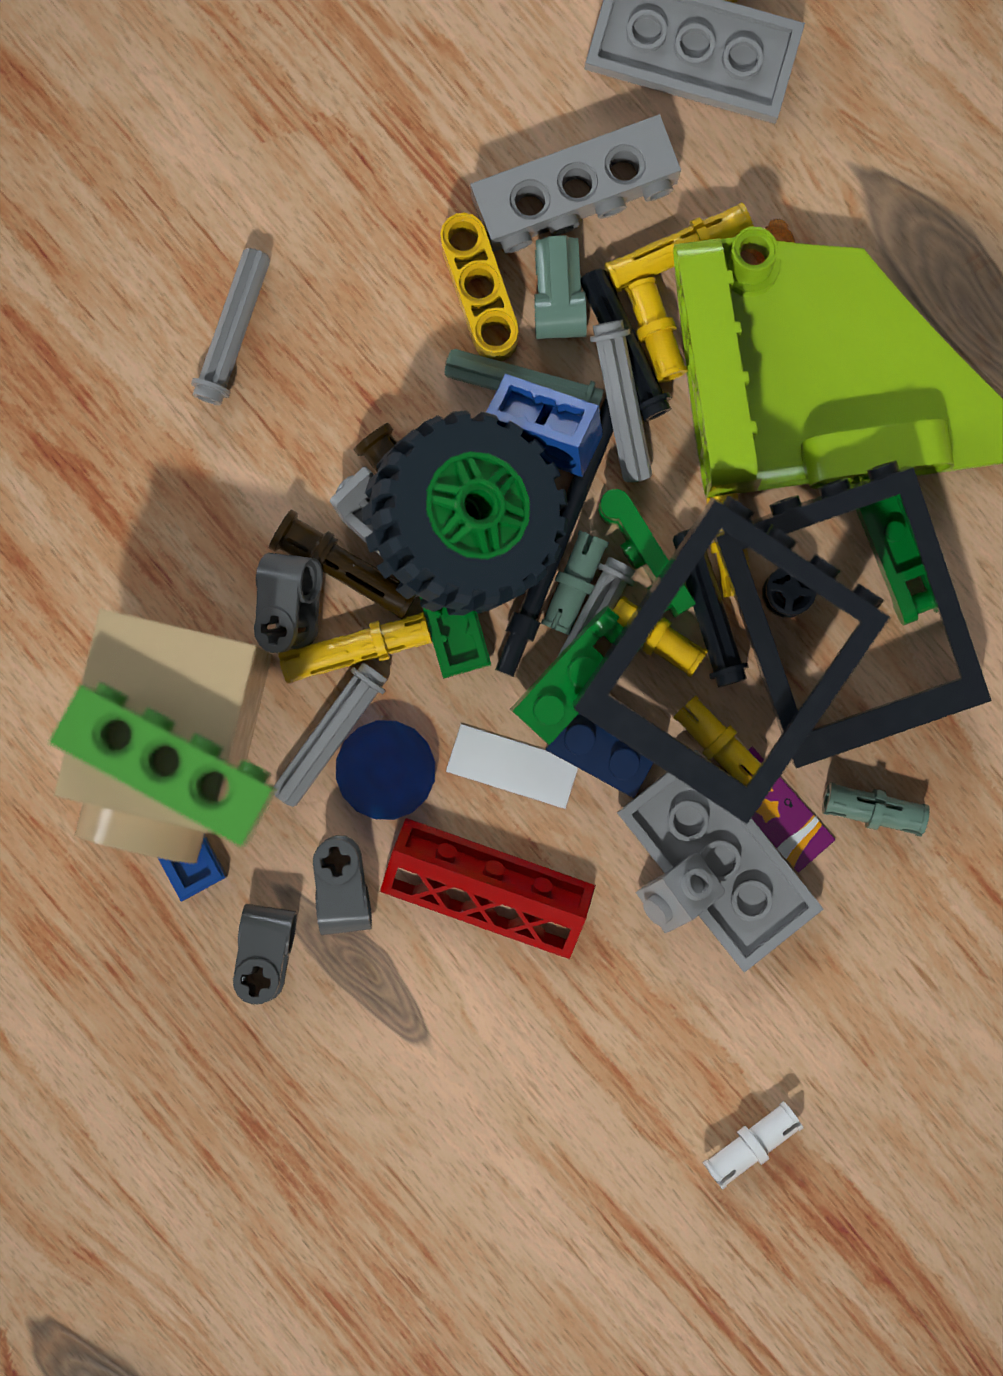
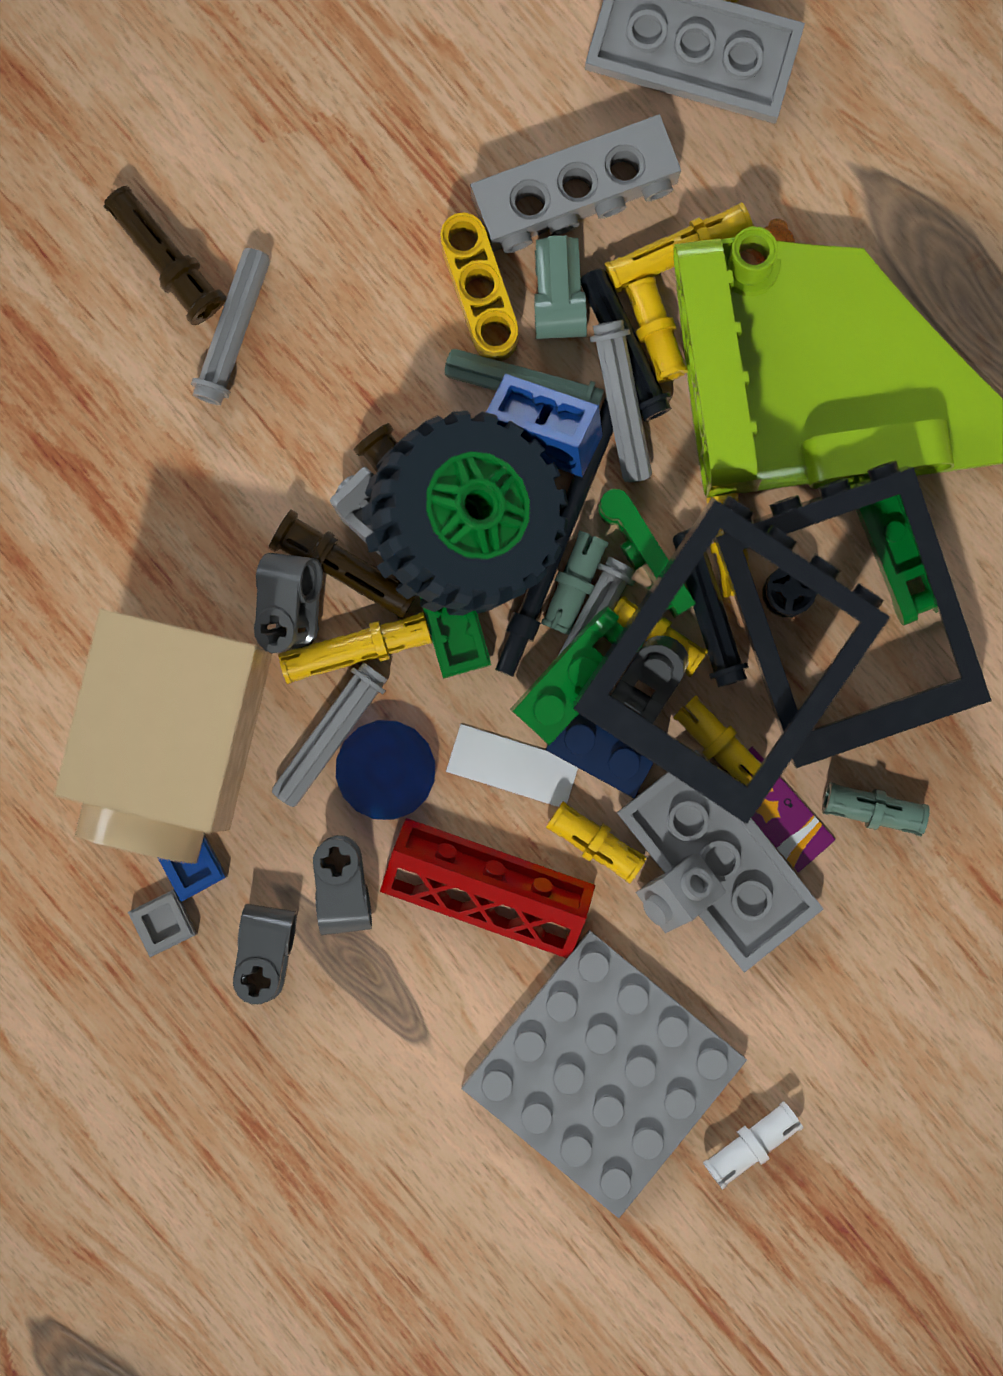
bright green brick [48,681,278,847] -> none
none -> dark brown pin [103,186,226,325]
none -> light grey tile [128,890,197,957]
none -> light grey plate [461,930,747,1218]
none -> yellow pin [545,801,647,884]
none -> dark grey plate [611,636,689,723]

